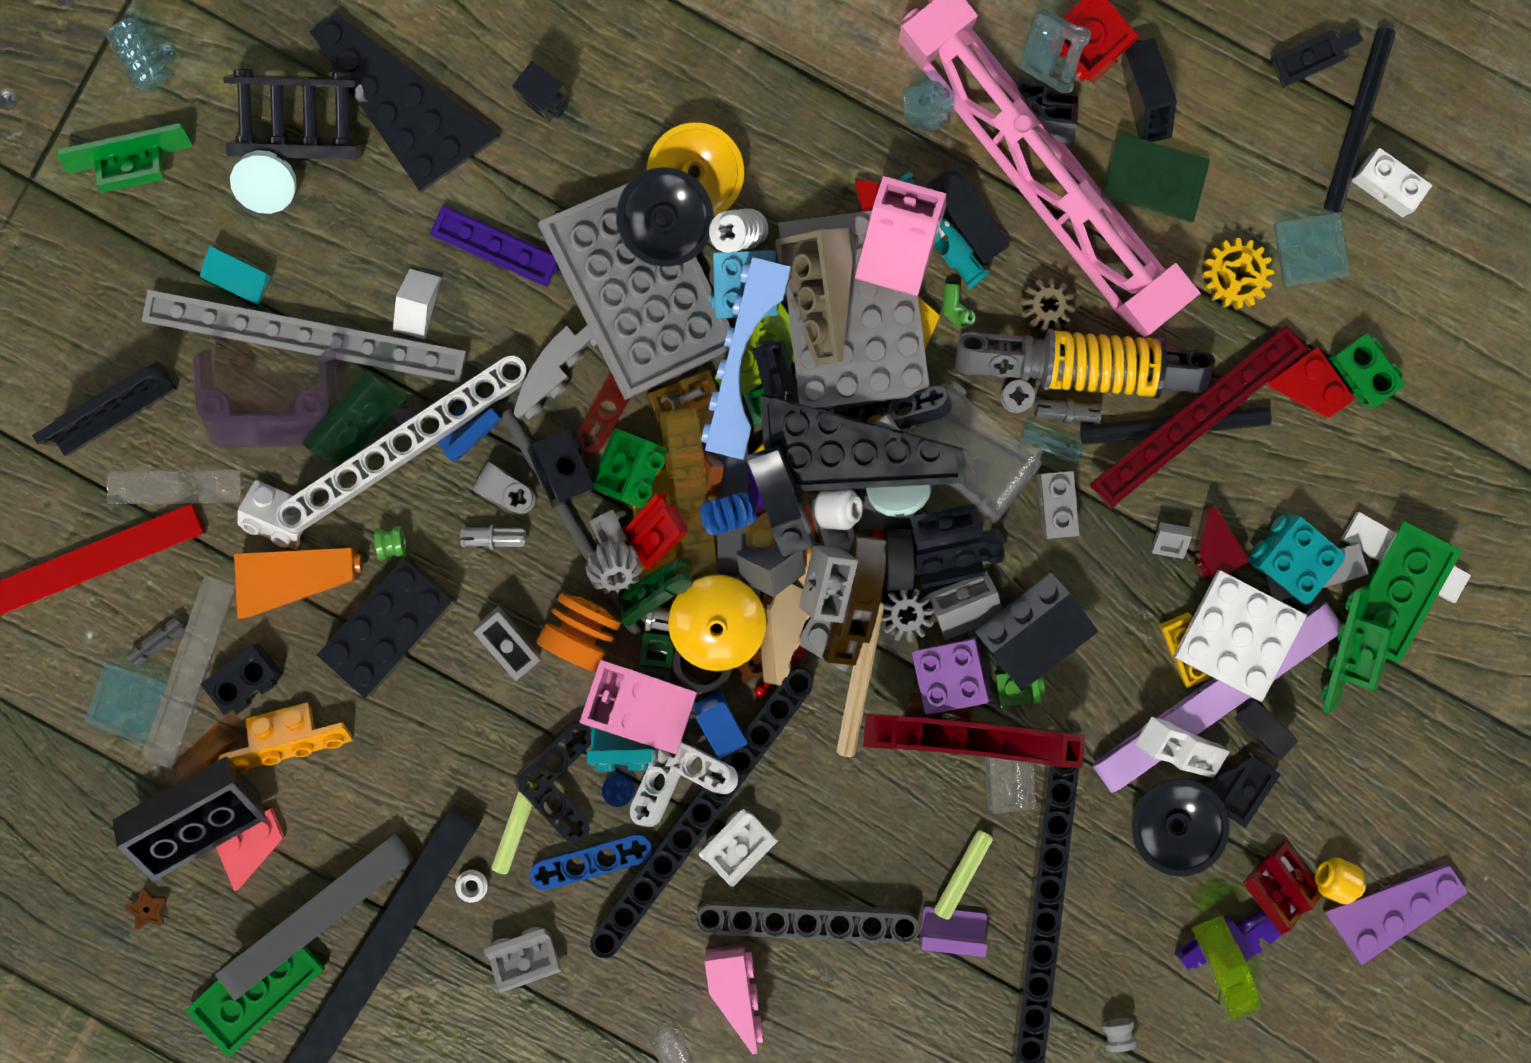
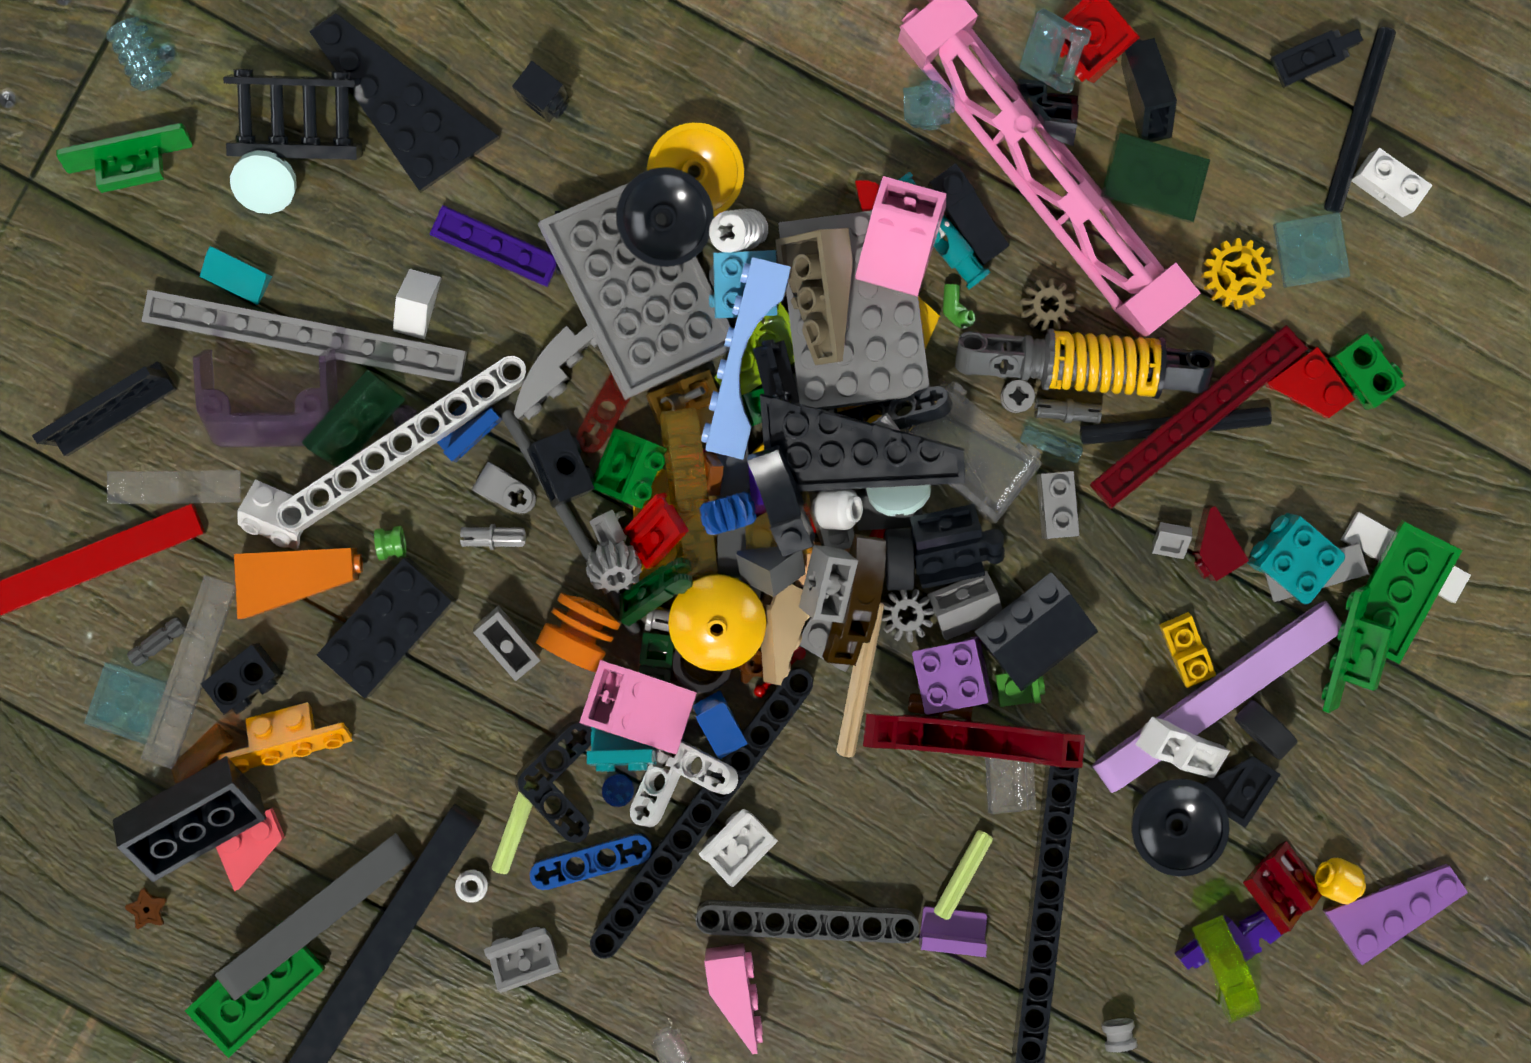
white plate [1173,570,1307,702] -> none

